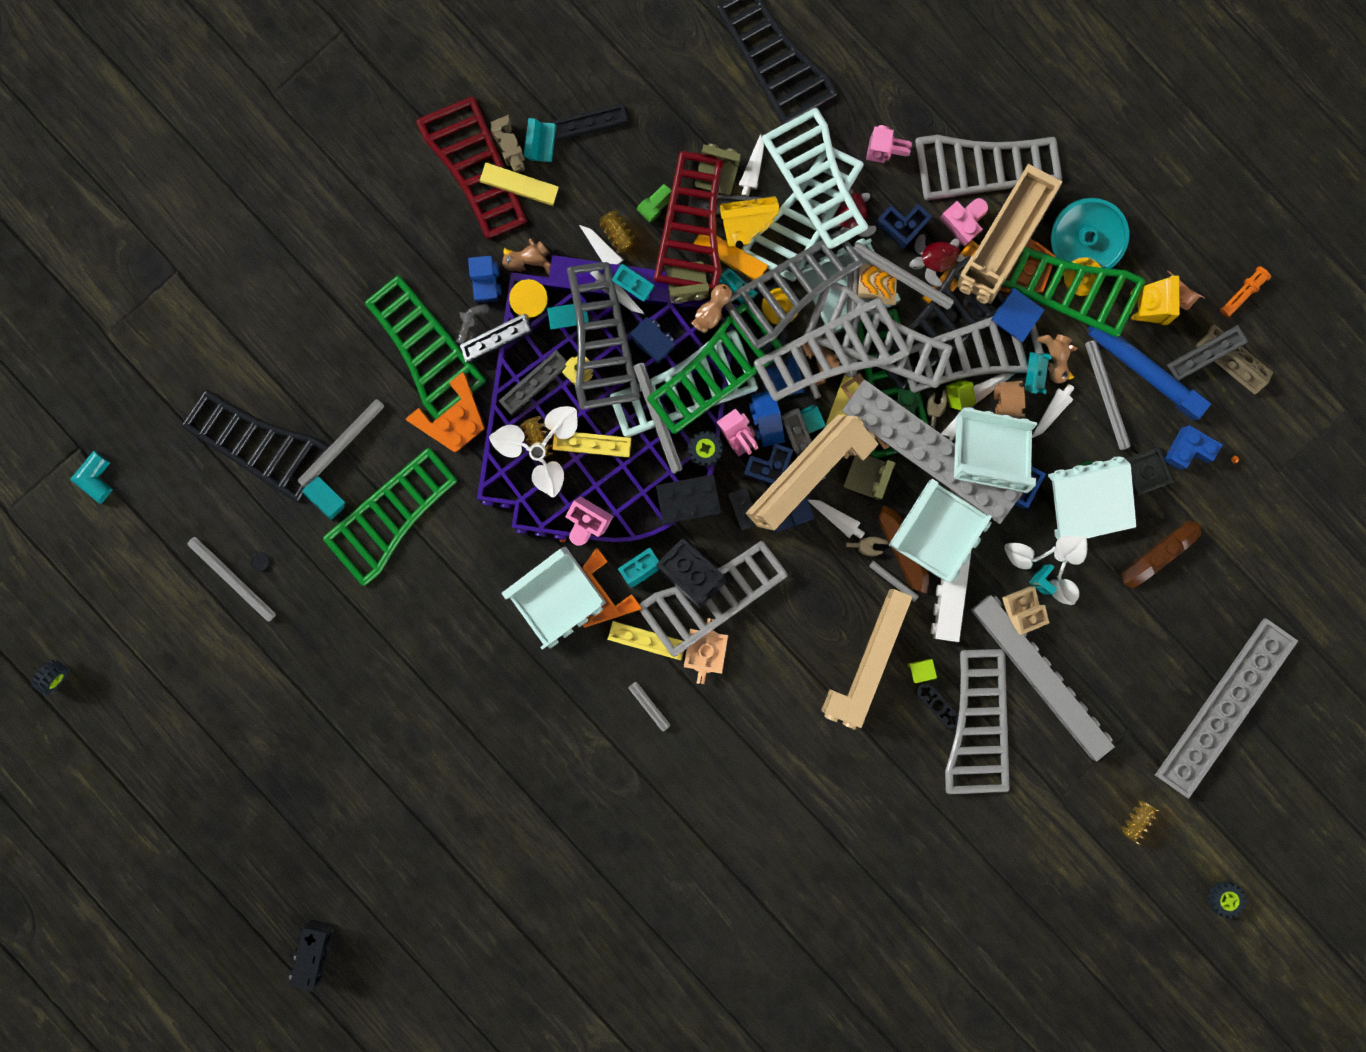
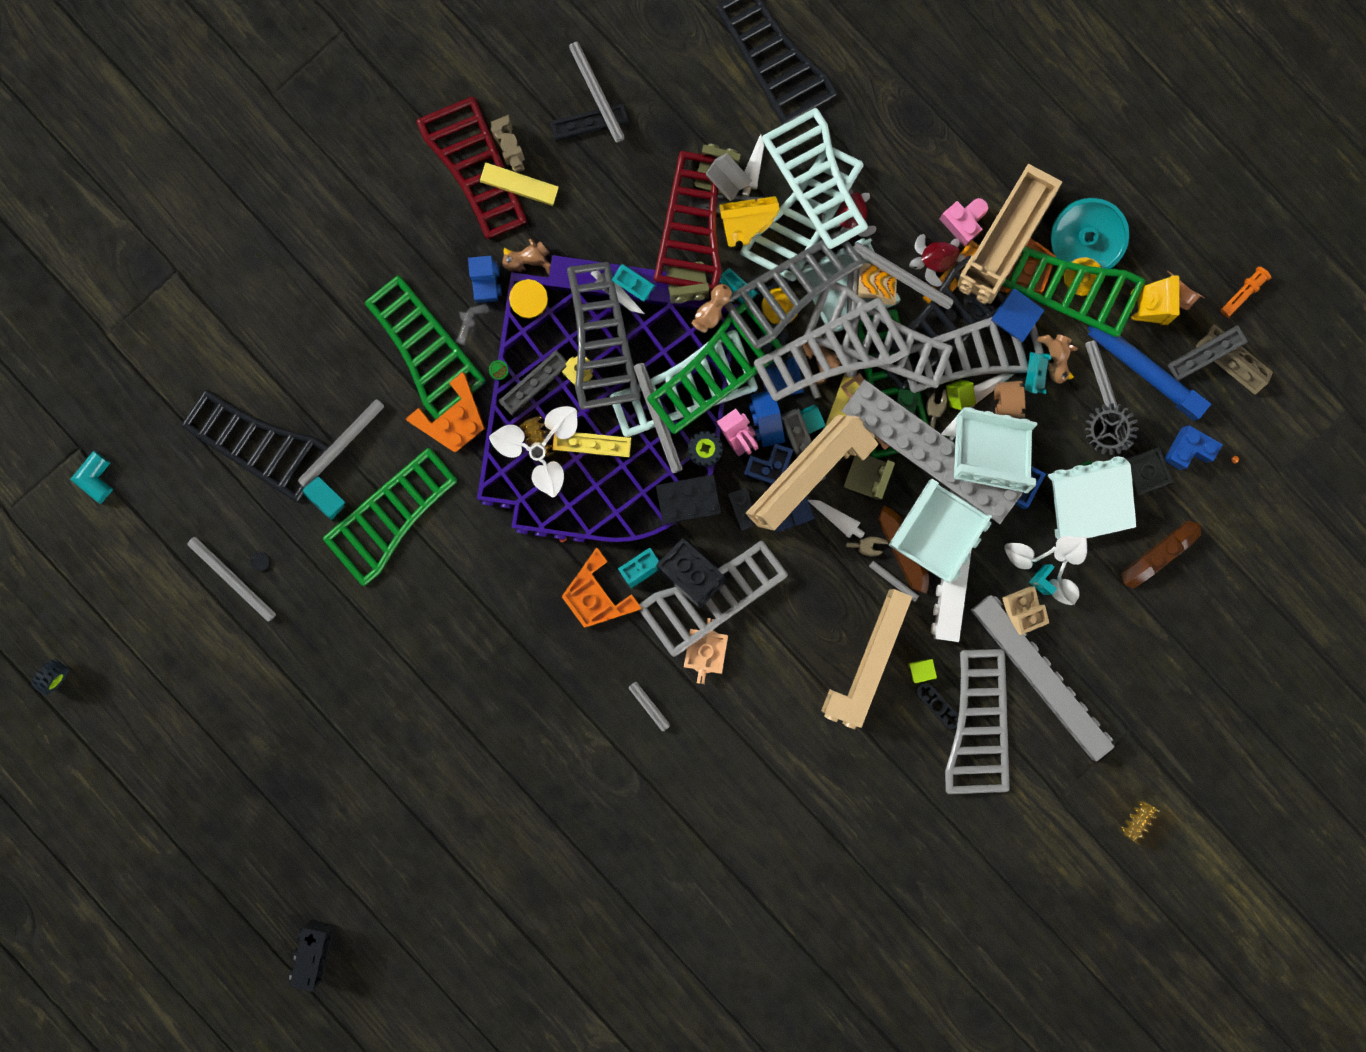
tile [460,314,533,363] -> none
light aqua panel [501,547,606,649] -> none
teal panel [524,118,556,162] -> none
teal hinge [547,302,589,329] -> none
bright pink brick [565,497,614,545] -> none
white bar [579,225,623,265] -> none
clear yellow piece [598,210,635,254] -> none
light yellow tile [607,621,684,660] -> none
dark blue brick [630,317,675,364] -> none
bright green piece [636,184,671,223] -> none
light orange tile [693,234,768,280] -> none
bright pink brick [866,125,912,163] -> none
dark blue brick [875,204,932,250] -> none
light grey bar [915,135,1062,200] -> none
white bar [1032,384,1074,438] -> none
light grey plate [1155,618,1298,799] -> none
black wheel [1207,881,1247,919] -> none
none -> green tile [489,360,509,380]
none -> light grey axle [569,42,624,142]
none -> light grey panel [706,153,752,201]
none -> dark grey gear [1085,403,1139,455]

